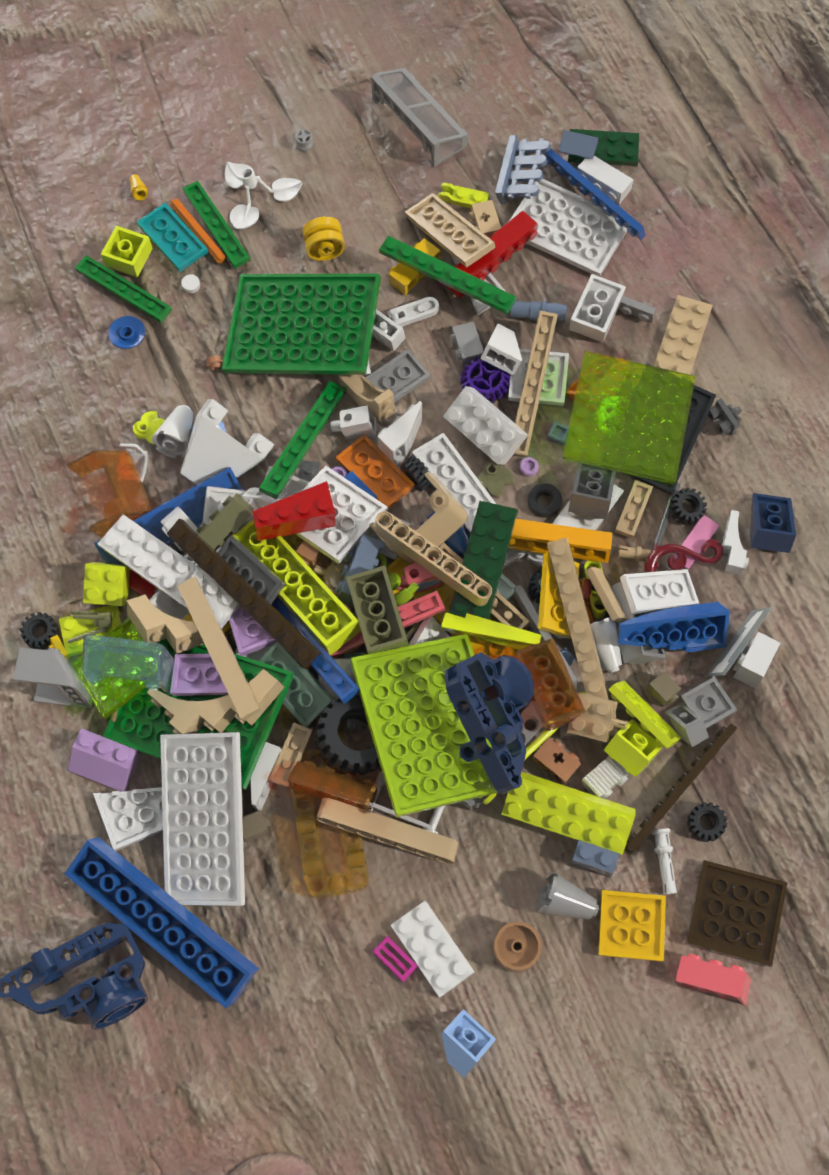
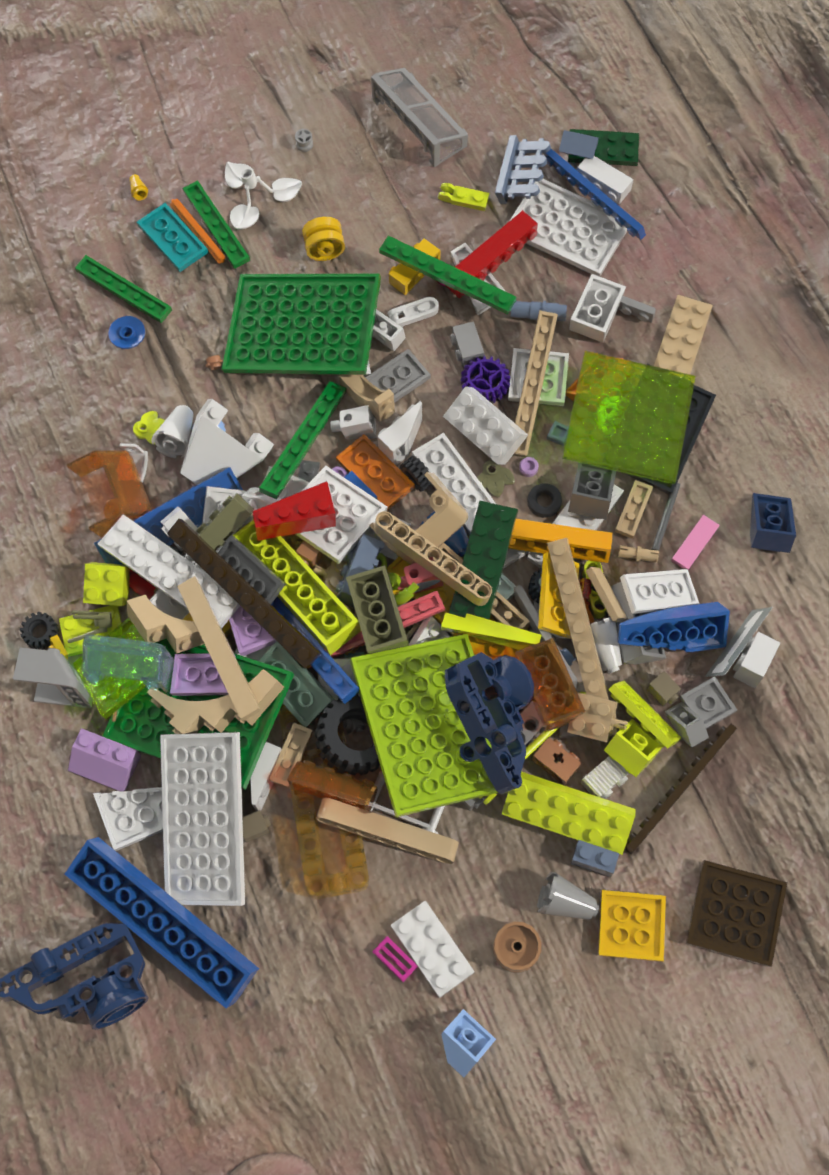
neon yellow brick [101,226,153,277] -> none
white tile [181,275,200,293] -> none
tan plate [405,193,496,267] -> none
tan brick [469,200,501,238] -> none
white slope [480,324,522,375] -> none
dark red plant [644,539,724,573] -> none
white pin [651,828,677,894] -> none
black tyre [668,488,707,525] -> none
coral wedge [676,954,751,1006] -> none
black tyre [687,802,728,842] -> none
dark grey hips [708,398,742,436] -> none
white slope [722,510,749,575] -> none

